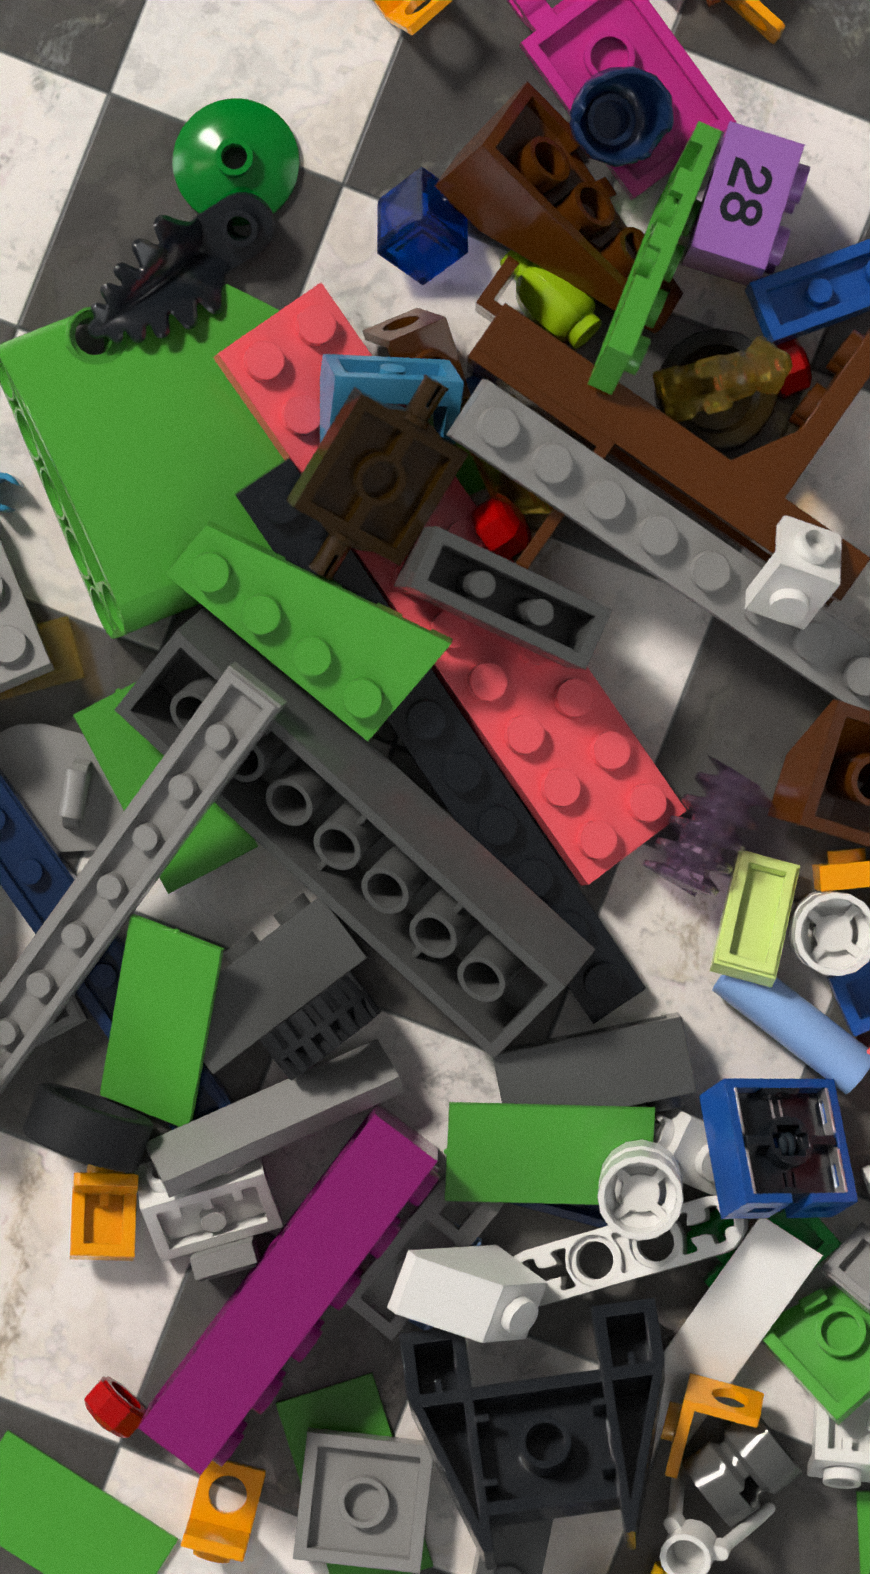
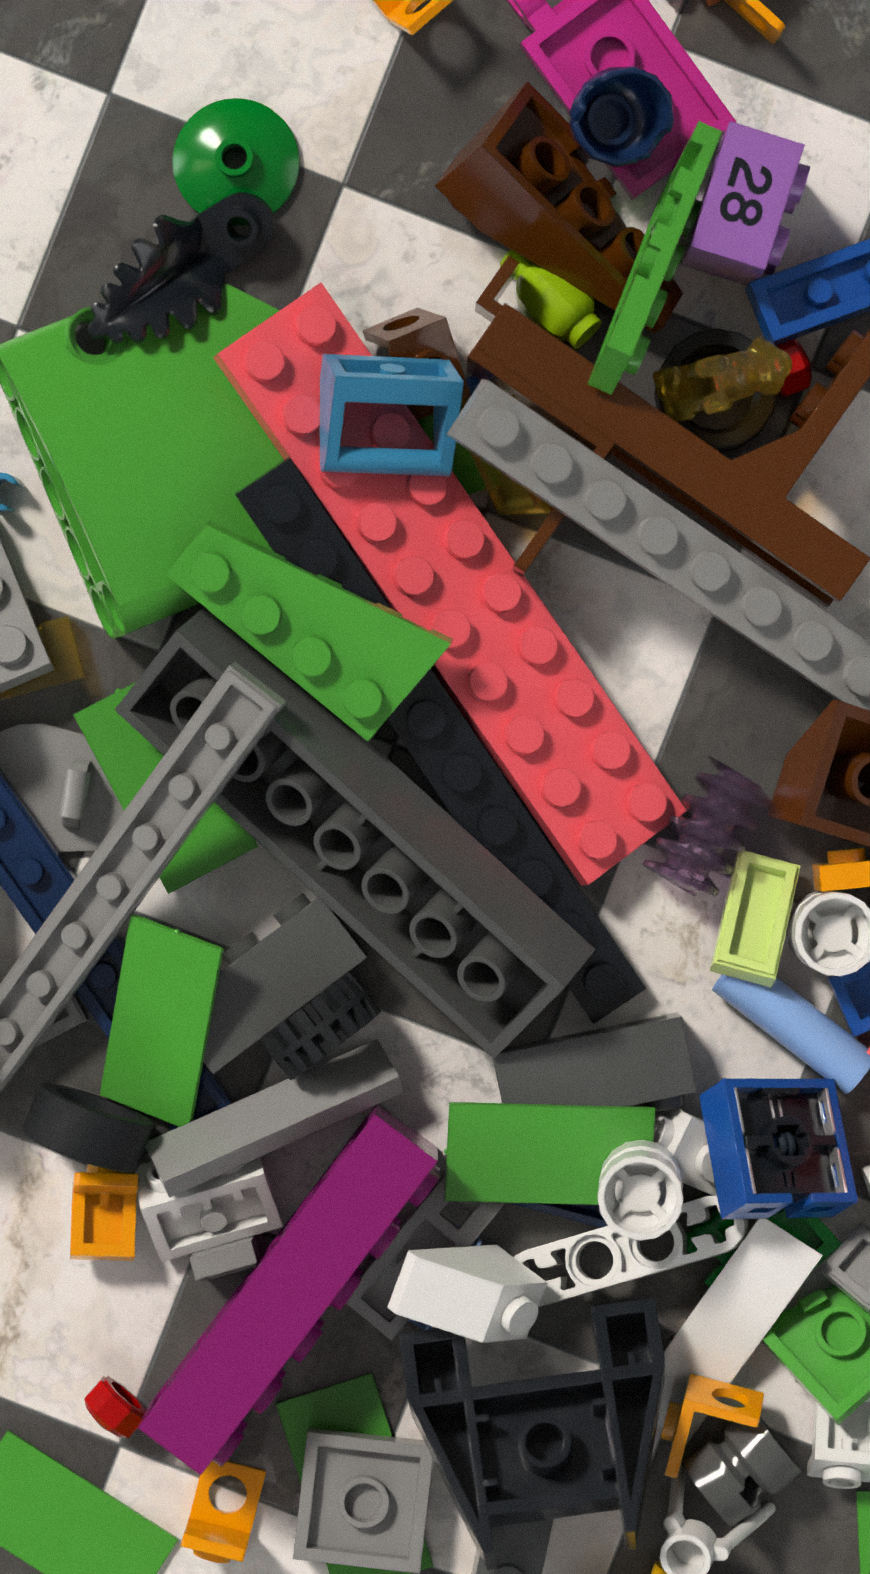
dark brown plate [286,374,468,581] -> none
clear blue panel [377,166,468,285] -> none
dark grey brick [394,526,612,670] -> none
red tile [471,493,531,560] -> none
white bracket [745,516,842,630] -> none

